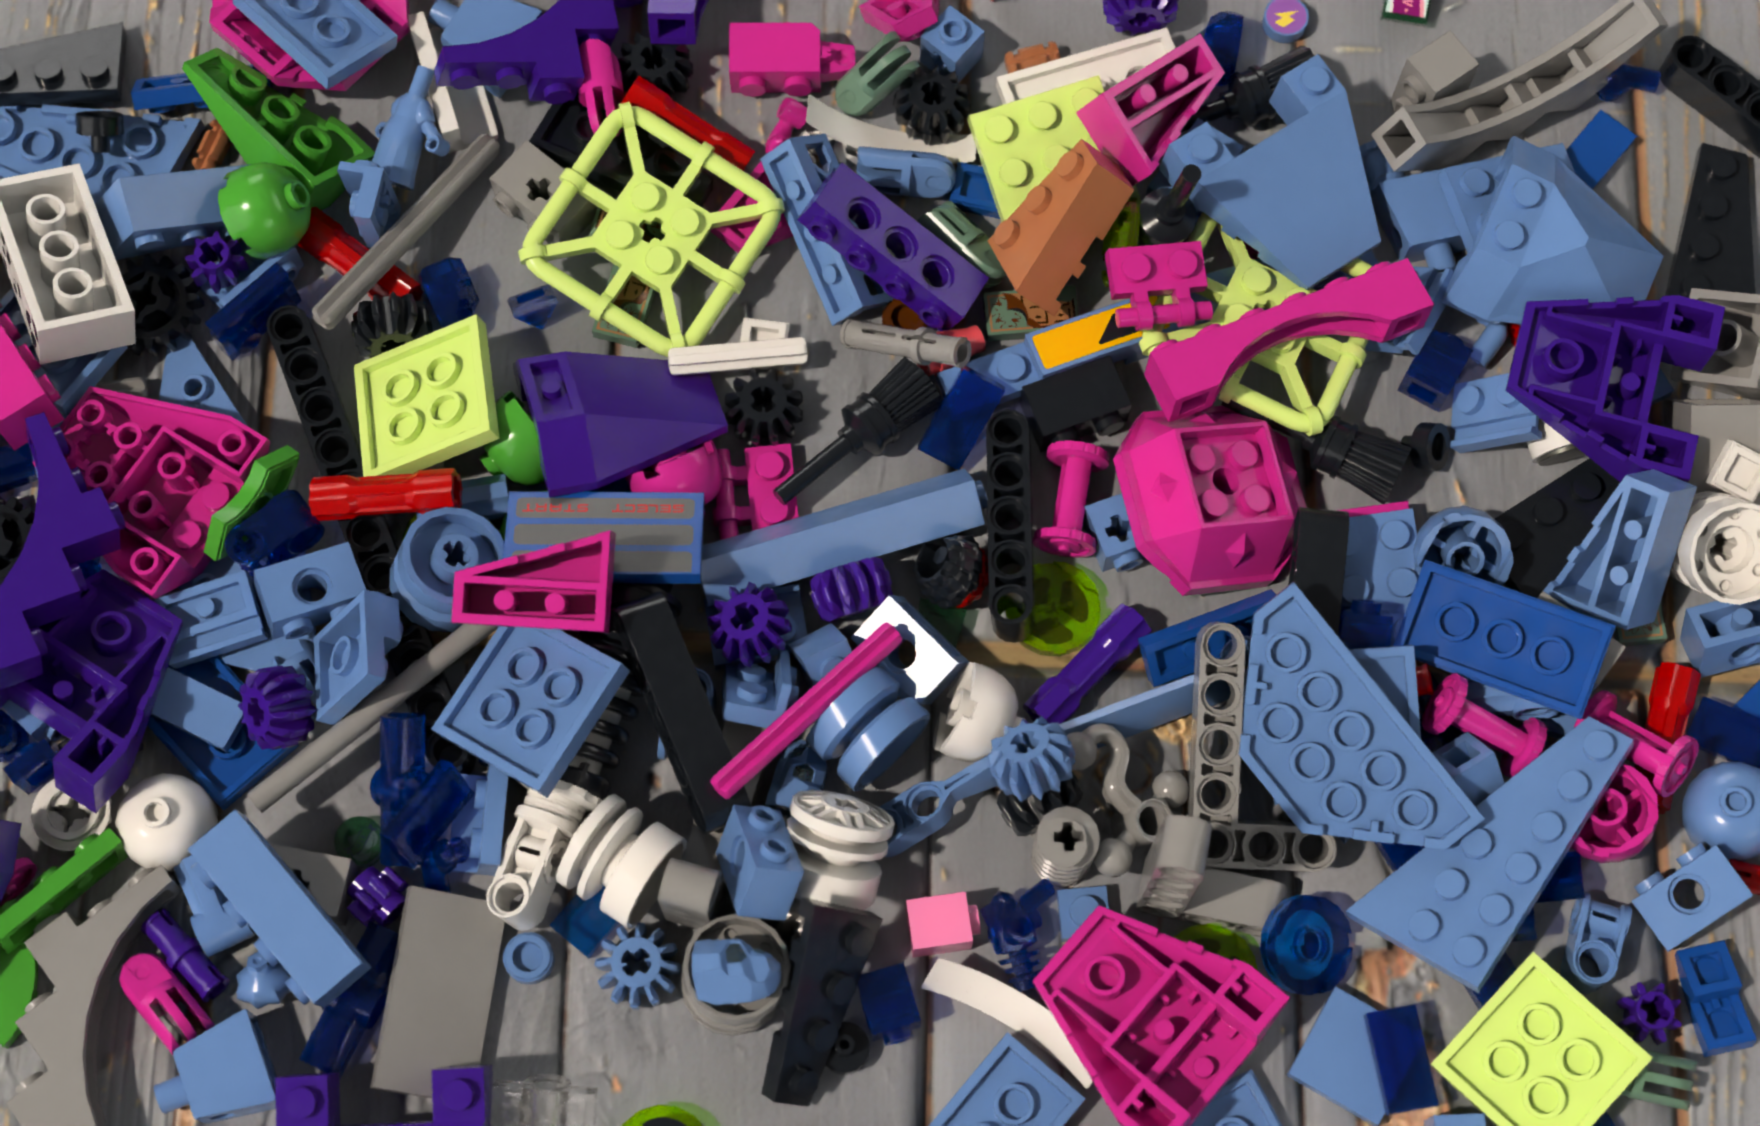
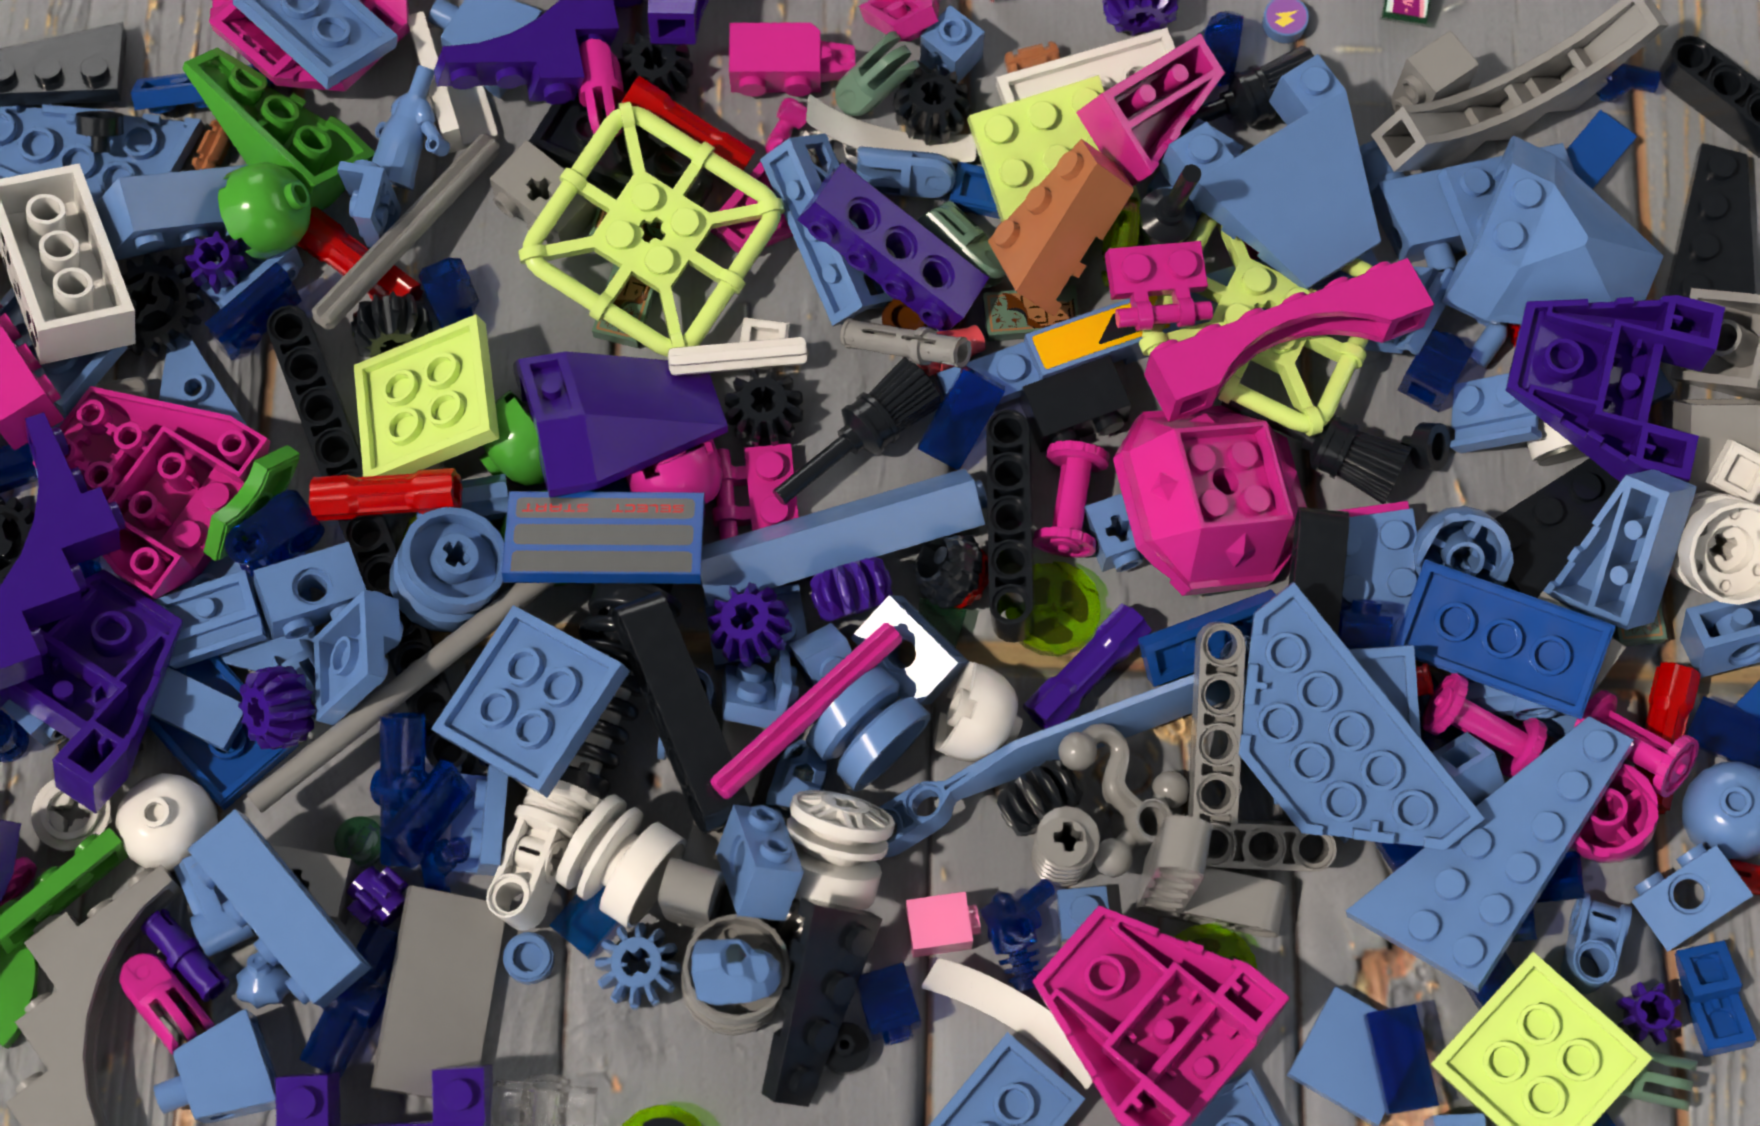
clear blue plate [3,738,59,795] -> none
dark pink wedge [451,530,616,633] -> none
clear blue slope [507,284,558,330] -> none
medium blue gear [987,716,1076,802] -> none
clear blue tile [1260,894,1353,995] -> none

